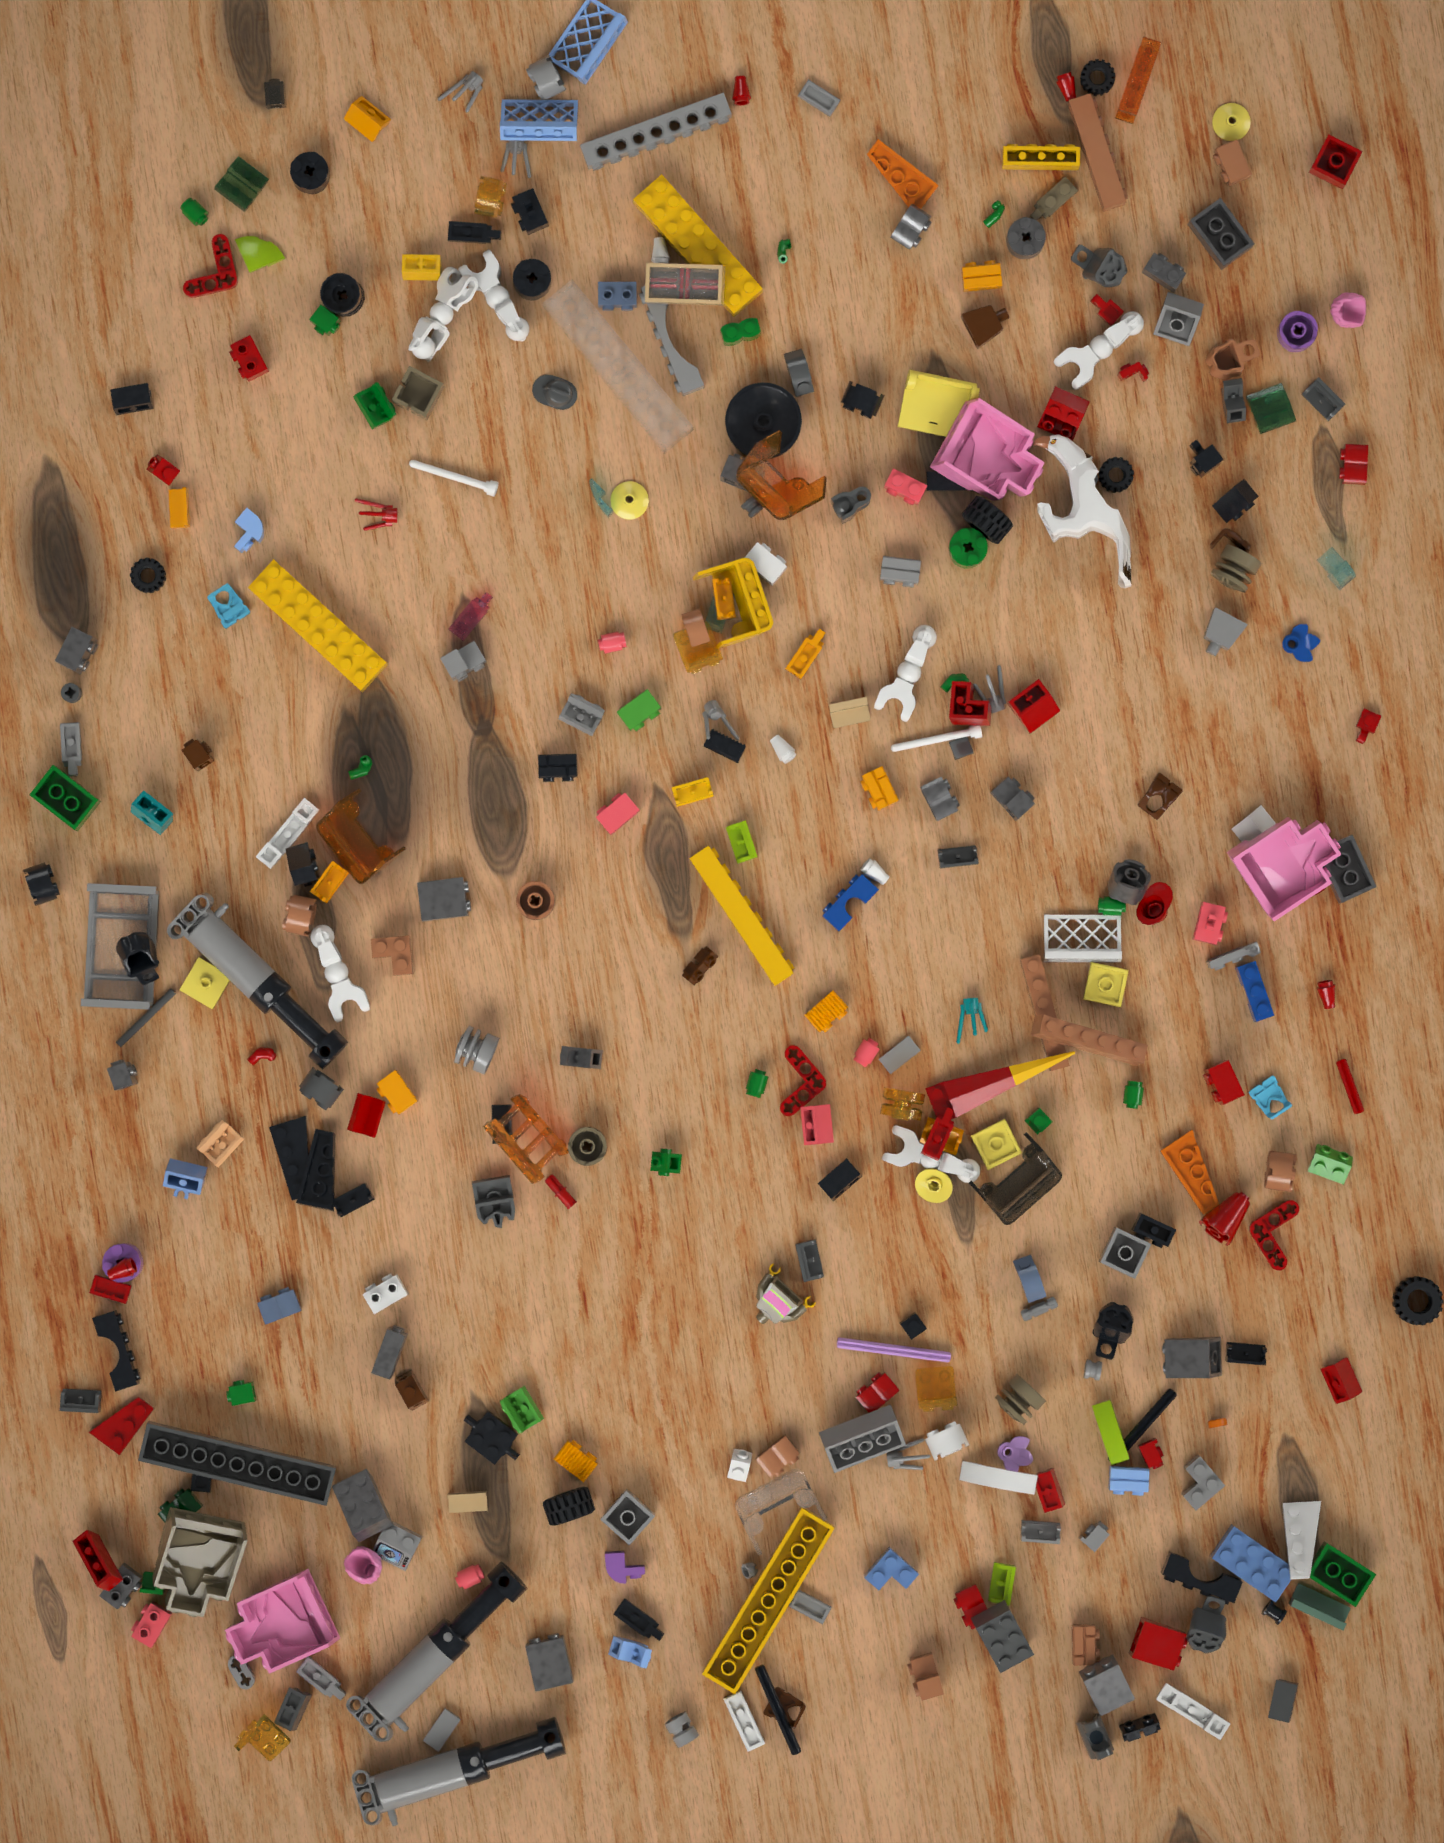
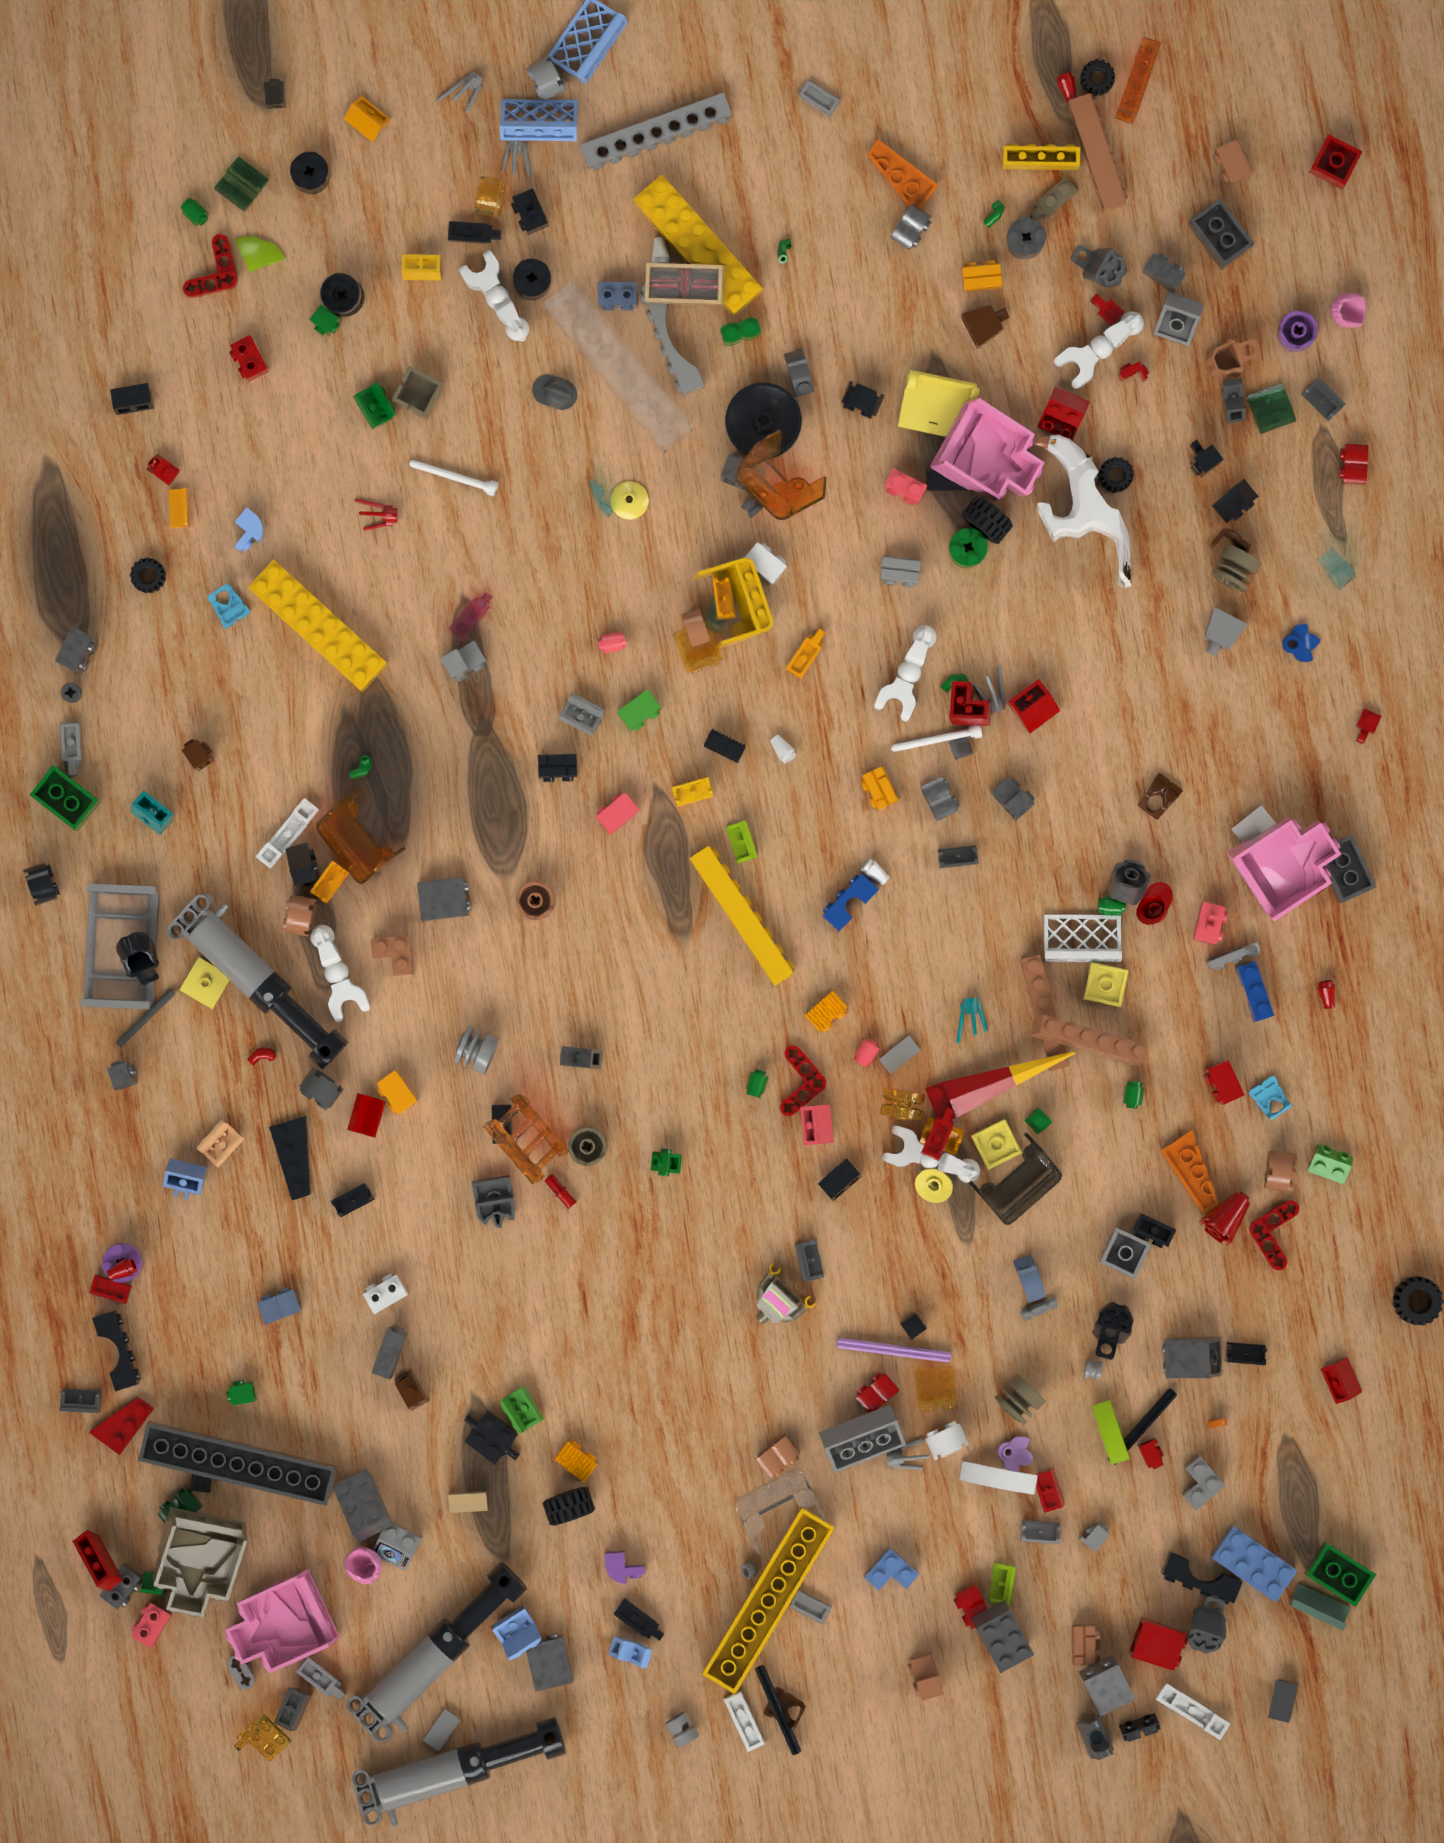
black wing [296,1129,336,1212] -> none
white piece [408,267,478,362] -> none
coral brick [455,1564,485,1590] -> none
light grey brick [601,1489,655,1545] -> none
reddish brown hinge [682,946,719,986] -> none
light grey plant [702,700,739,740] -> none
white bracket [727,1449,752,1482] -> none
red cone [732,76,751,106] -> none
tan panel [829,697,870,728] -> none
dark grey piece [830,487,871,524] -> none
light blue brick [1108,1466,1149,1496] -> none
light yellow dish [1212,103,1251,141] -> none
black bush [1261,1600,1287,1625] -> none
white wing [1282,1501,1321,1580] -> none
red axle [1336,1059,1364,1114] -> none
none -> light blue bracket [490,1605,542,1660]

